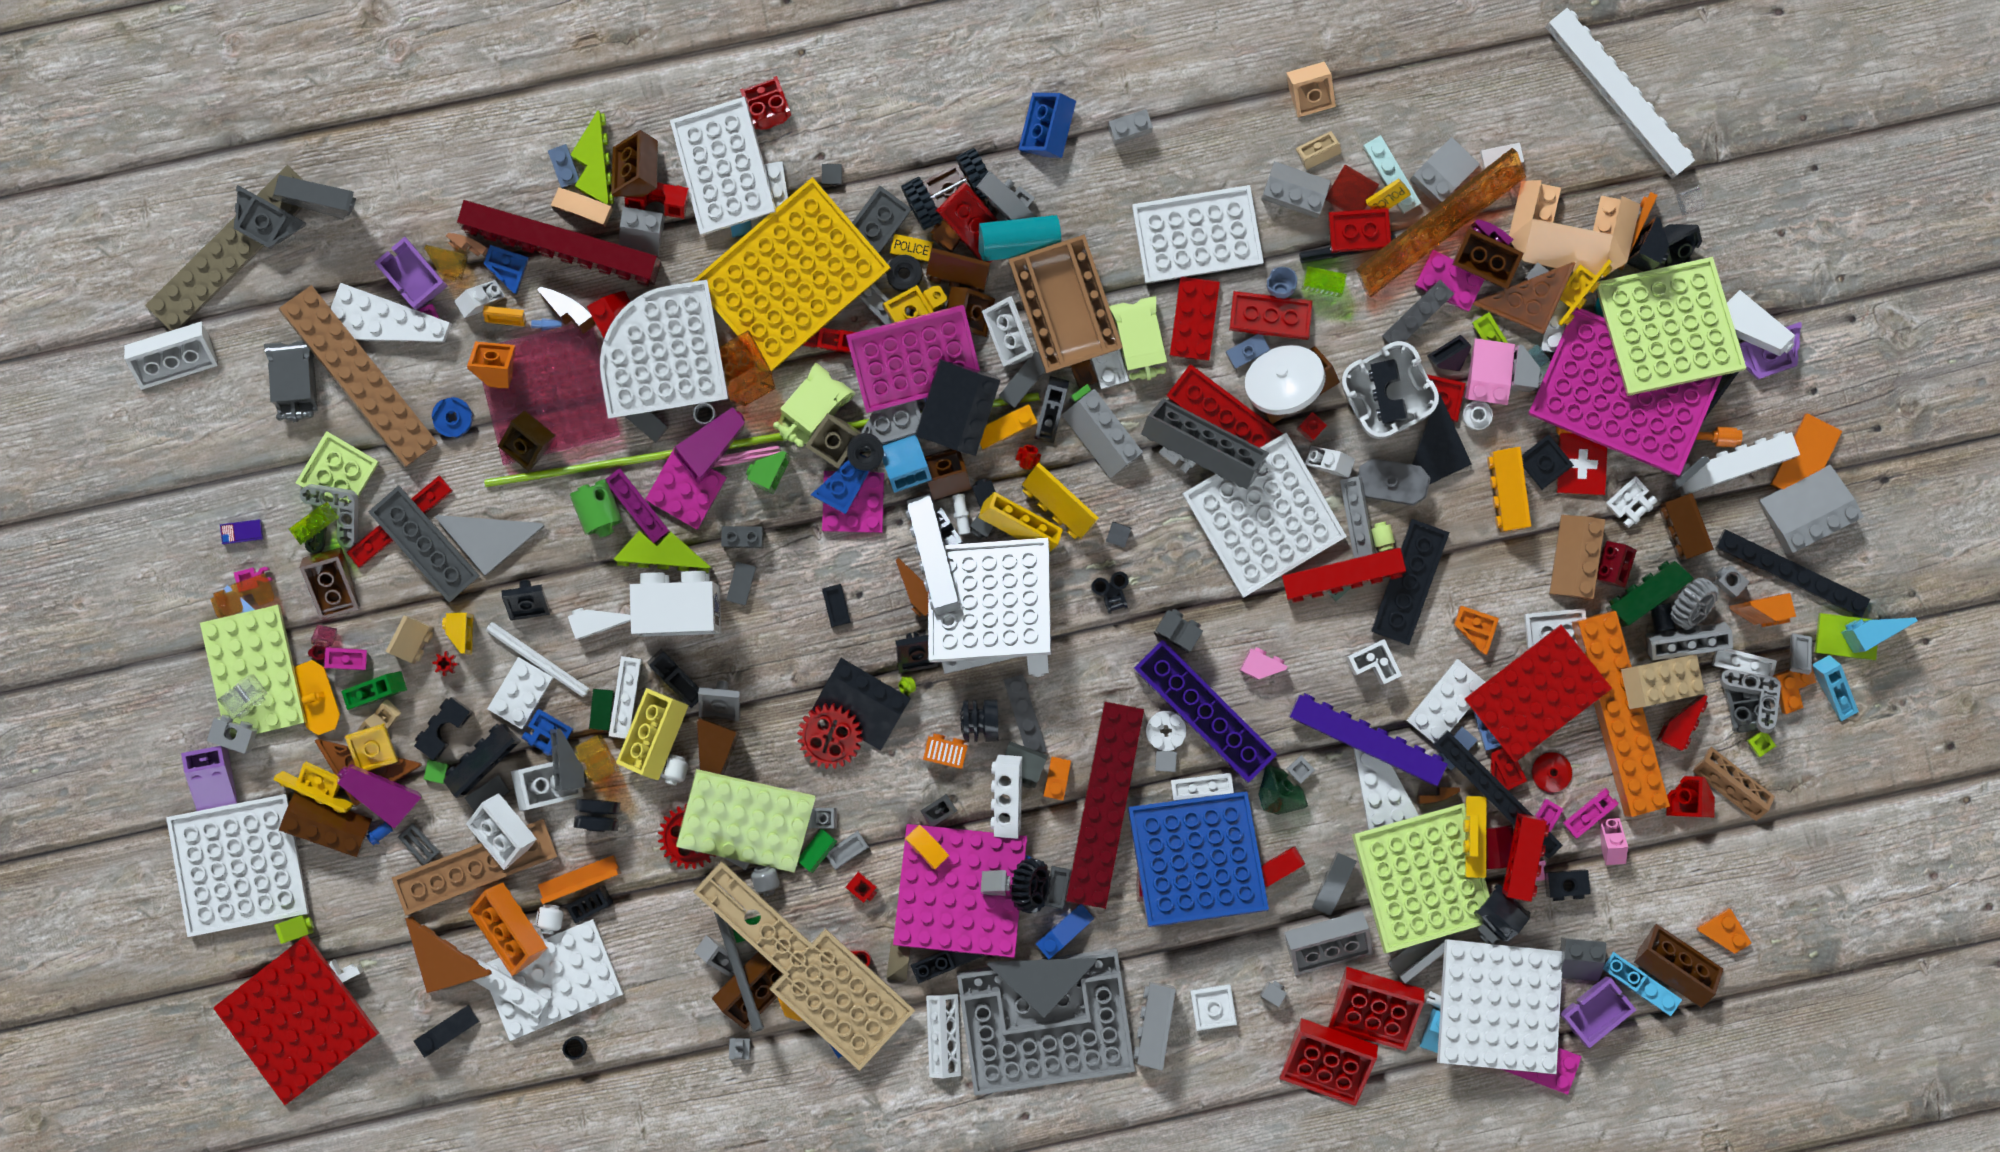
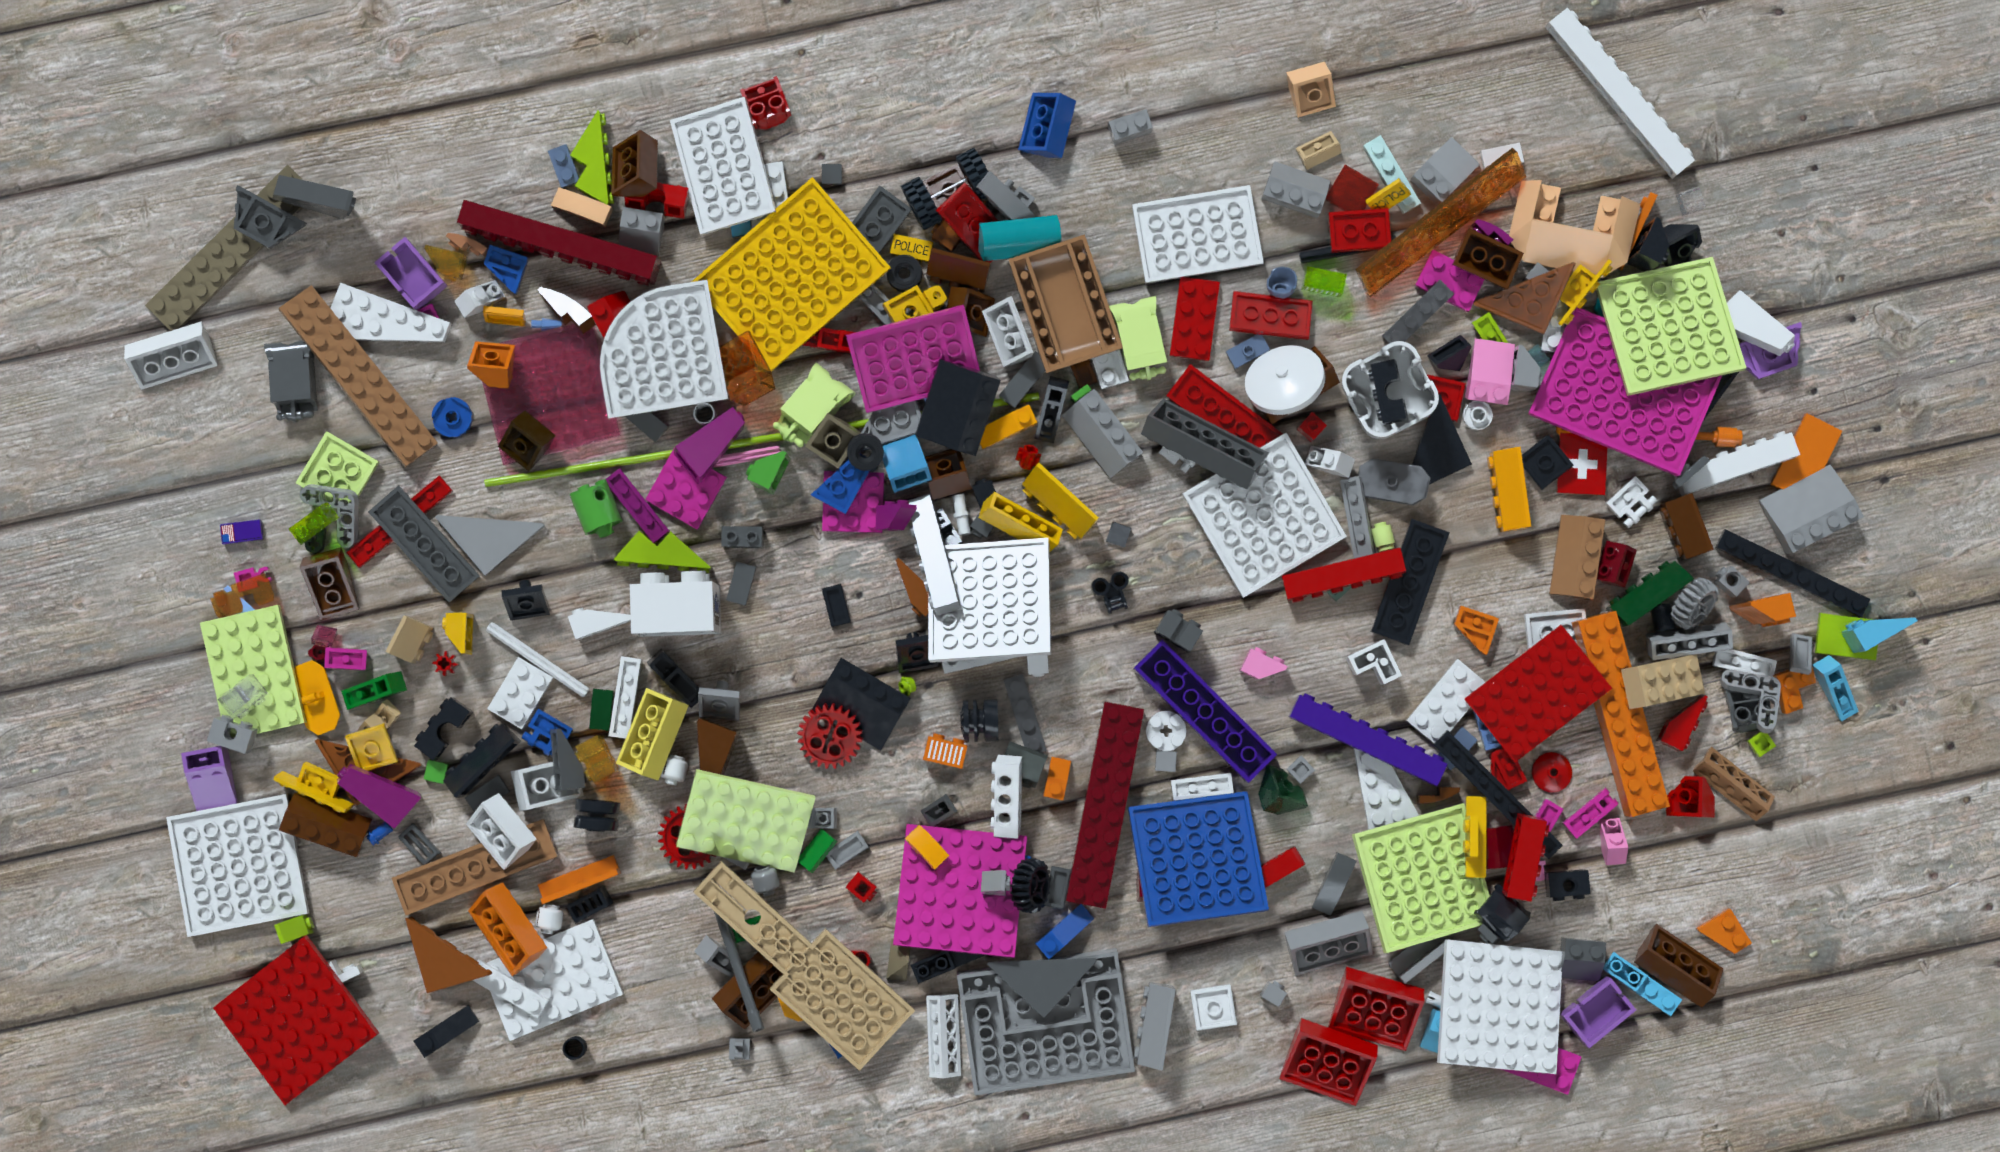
none -> magenta slope [876,500,917,531]

